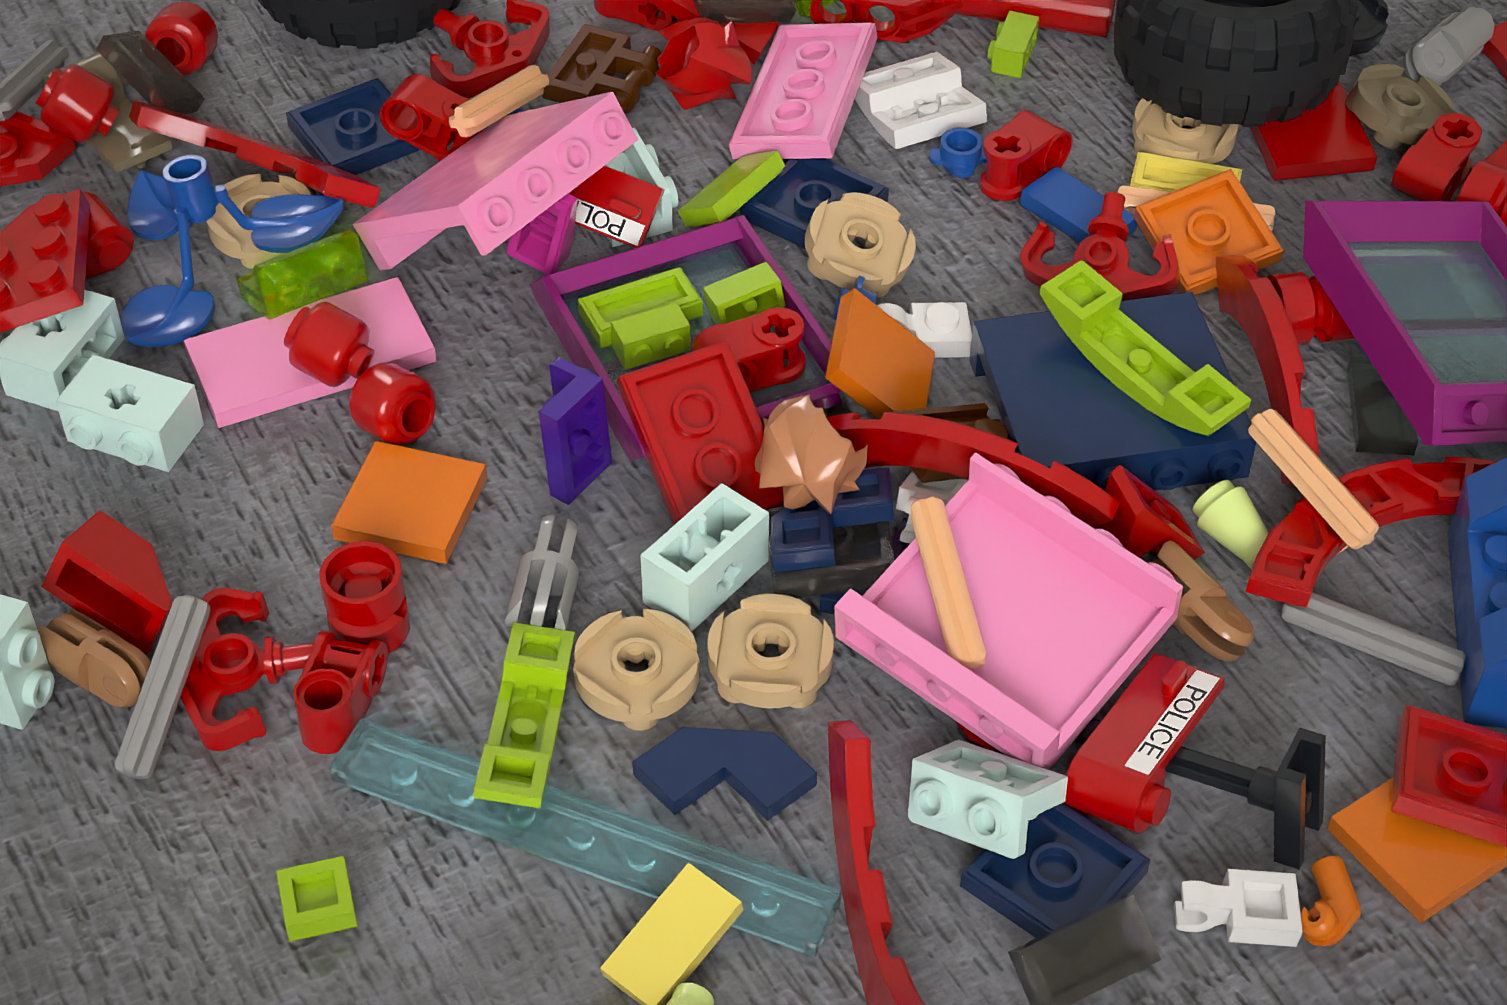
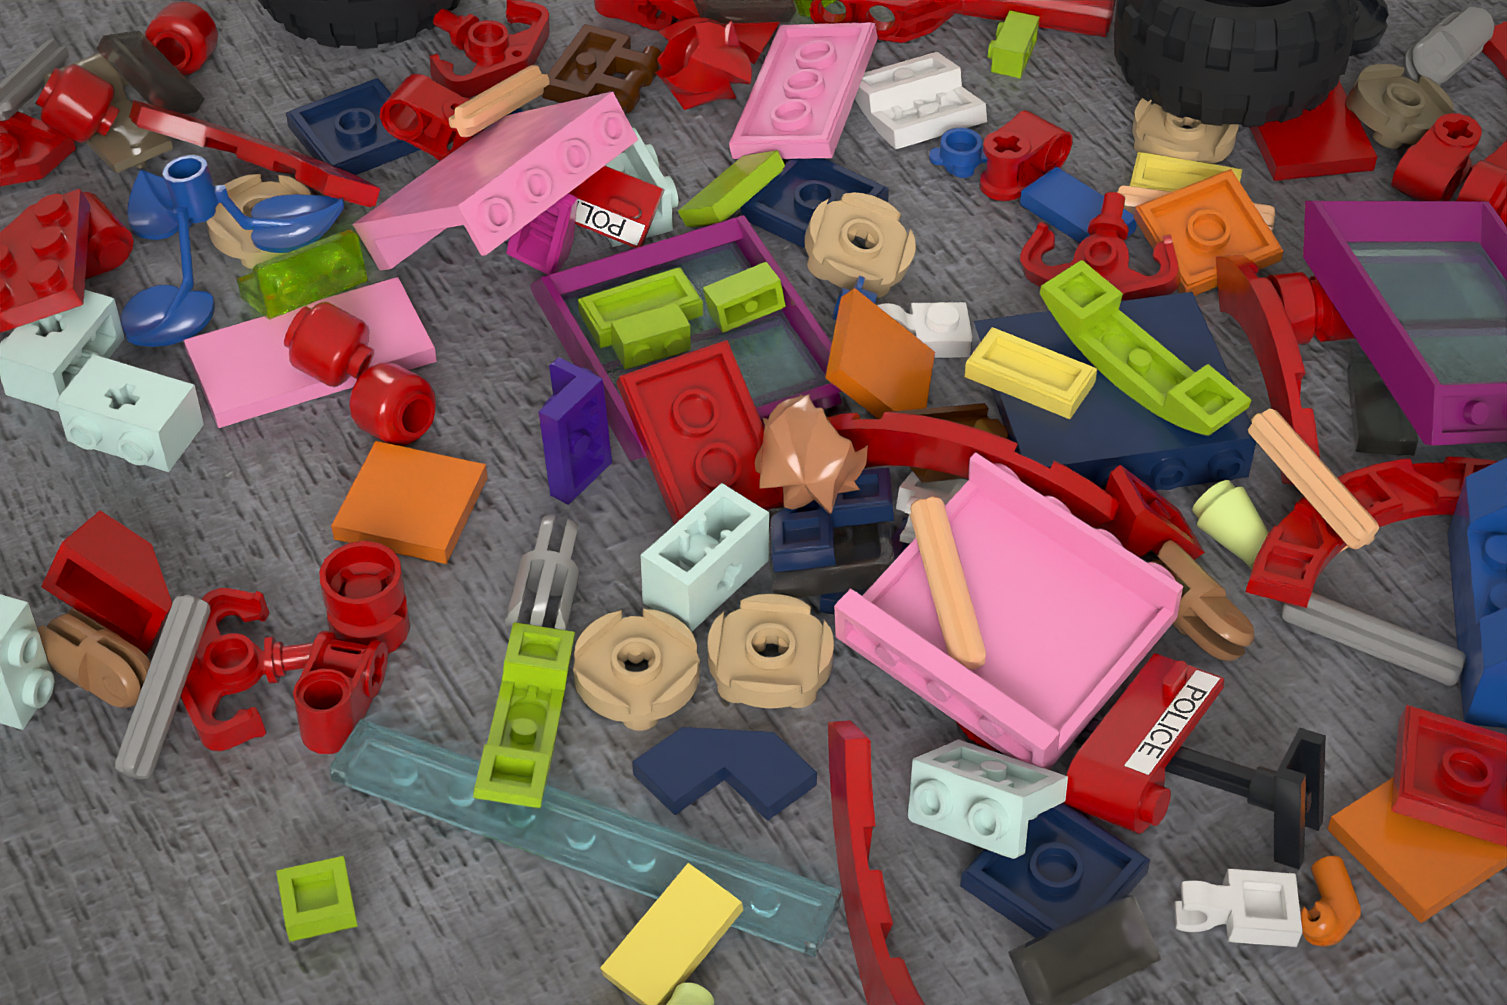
red piece [692,307,806,393] -> none
none -> light yellow tile [964,327,1097,419]

